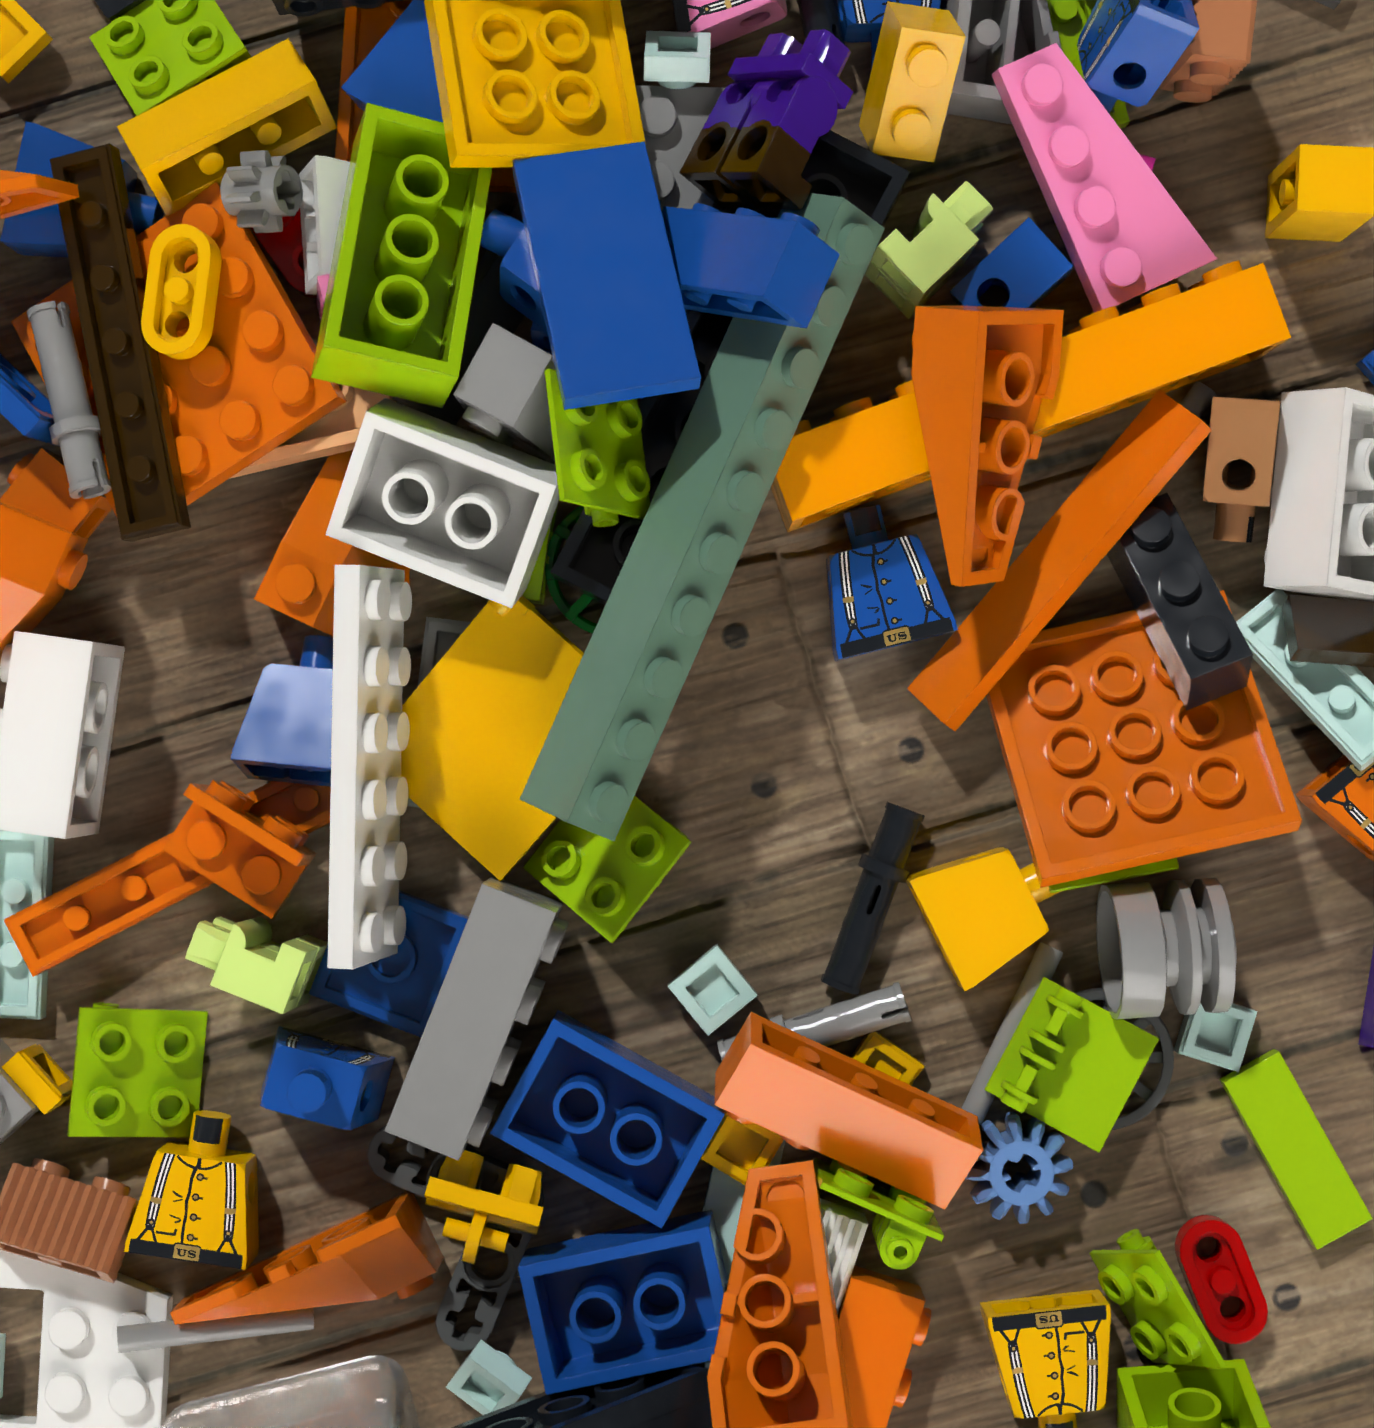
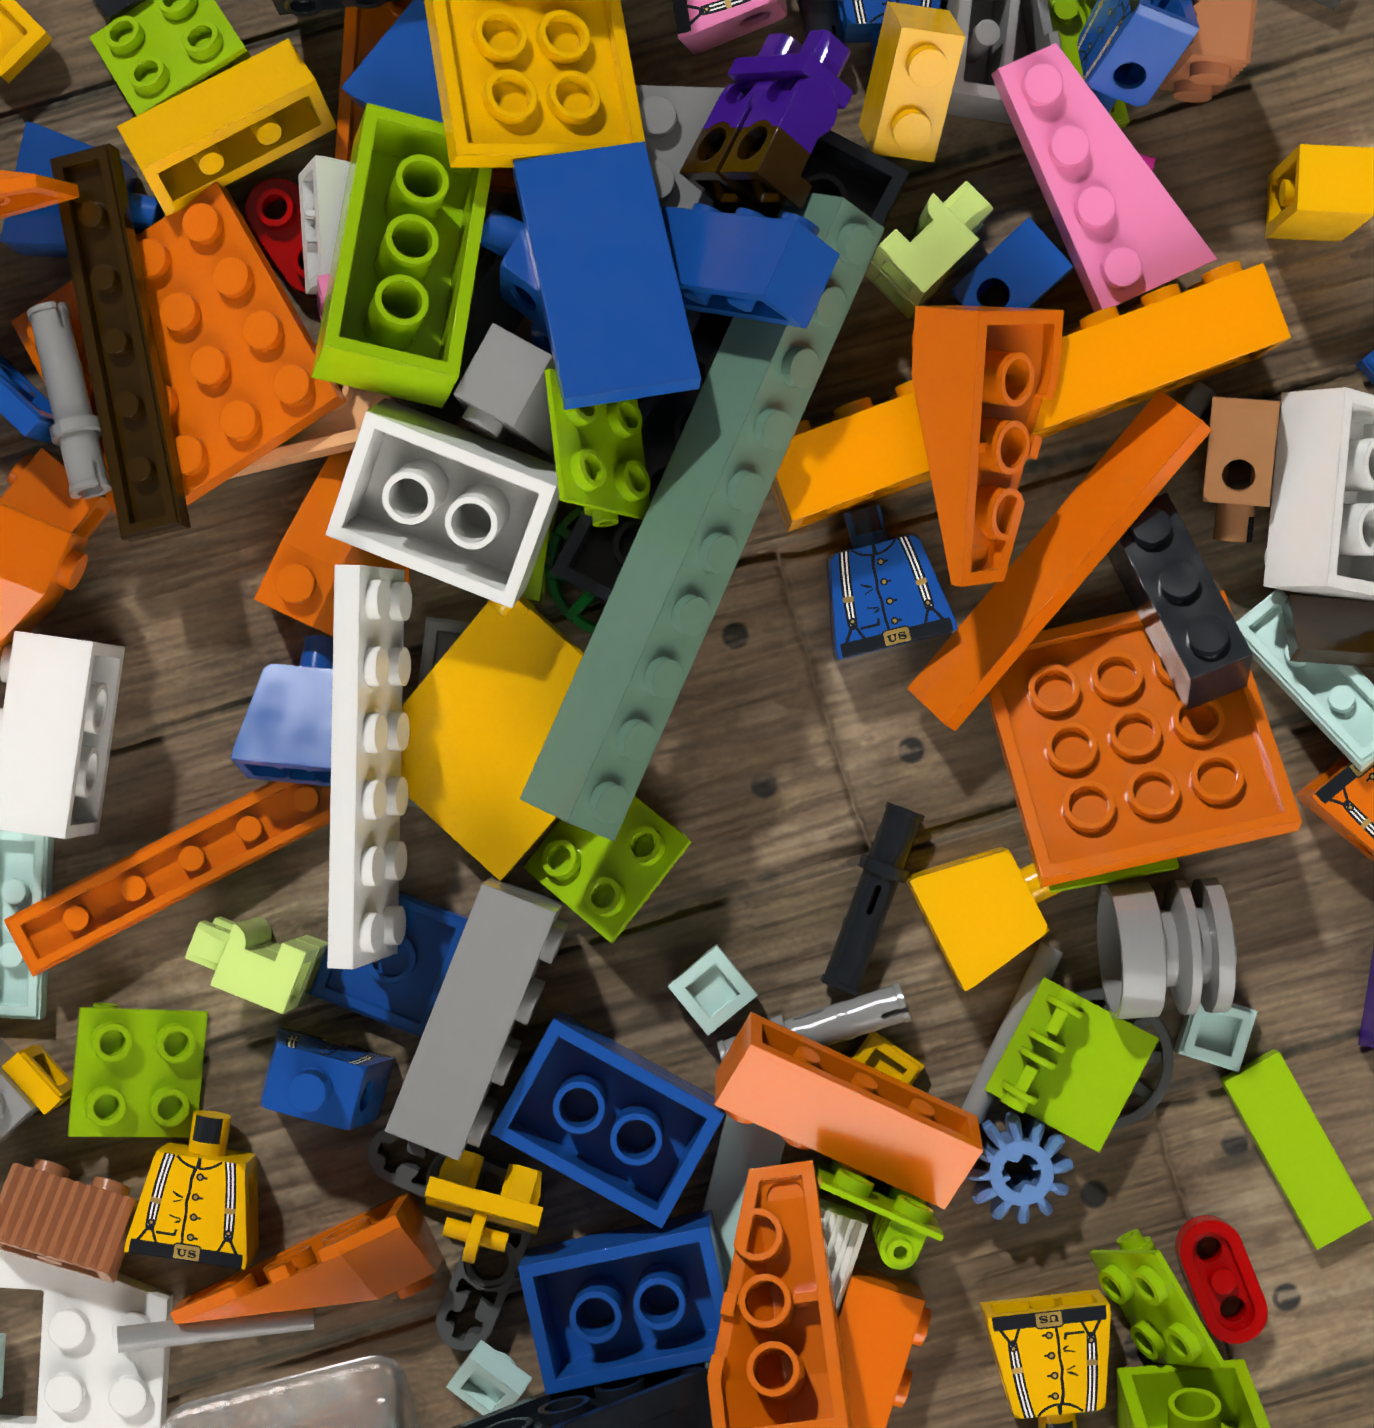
yellow plate [141,224,222,360] -> none
orange bracket [162,779,317,919] -> none
light grey gear [220,150,303,233] -> none
light aqua plate [644,31,711,89] -> none
yellow tile [701,1113,784,1186] -> none

